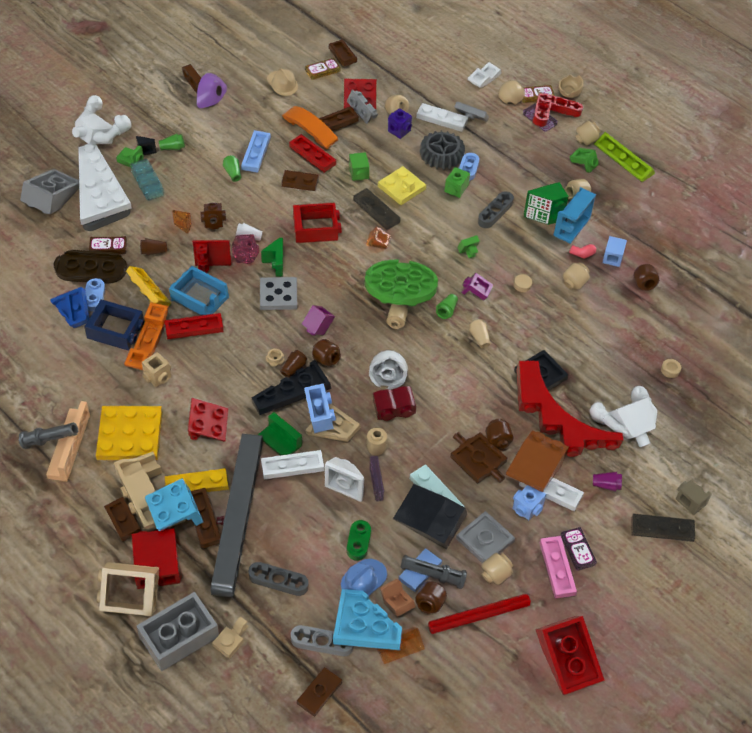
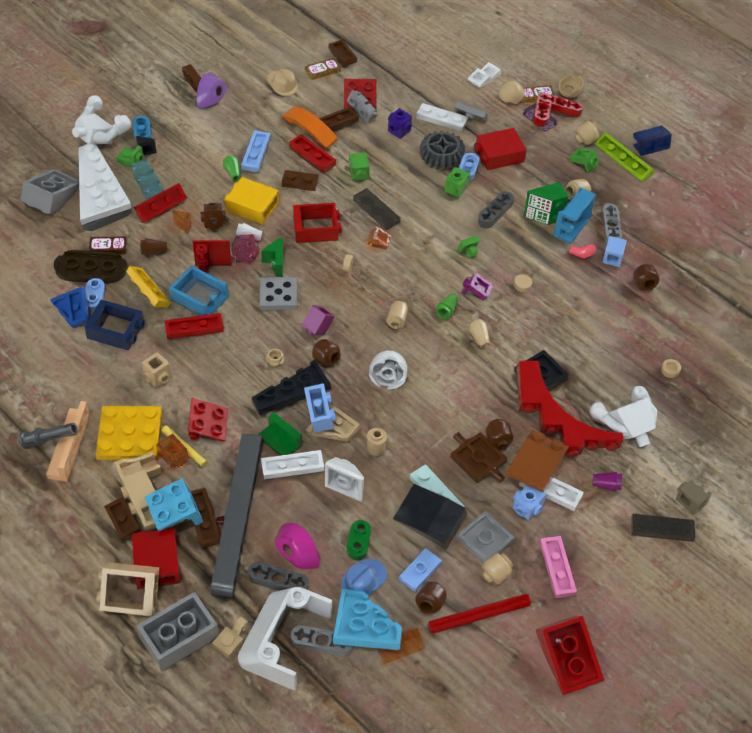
orange slope [124,302,169,370] -> none
bright green cone [159,133,185,150] -> none
yellow plate [165,468,228,492] -> none
reddish brown cone [280,350,307,378] -> none
reddish brown plate [297,667,342,717] -> none
bright green plate [364,259,438,306] -> none
clear purple tile [369,456,384,502] -> none
dark red brick [373,386,416,421] -> none
light yellow hinge [378,166,426,205] -> none
nougat bracket [380,579,415,617] -> none
tan head [385,95,409,115] -> none
dark grey pin [401,555,467,589] -> none
tile [560,527,597,571] -> none
tan head [563,263,590,290] -> none
none -> dark azure plate [133,116,152,141]
none -> red plate [133,183,188,223]
none -> clear orange brick [156,433,188,468]
none -> light yellow bar [161,425,207,468]
none -> yellow brick [224,177,279,225]
none -> white windscreen [238,587,332,691]
none -> dark pink piece [275,523,320,569]
none -> tan tile [342,254,354,273]
none -> red brick [474,128,527,170]
none -> light grey beam [602,204,622,244]
none -> clear blue hinge [633,125,672,156]

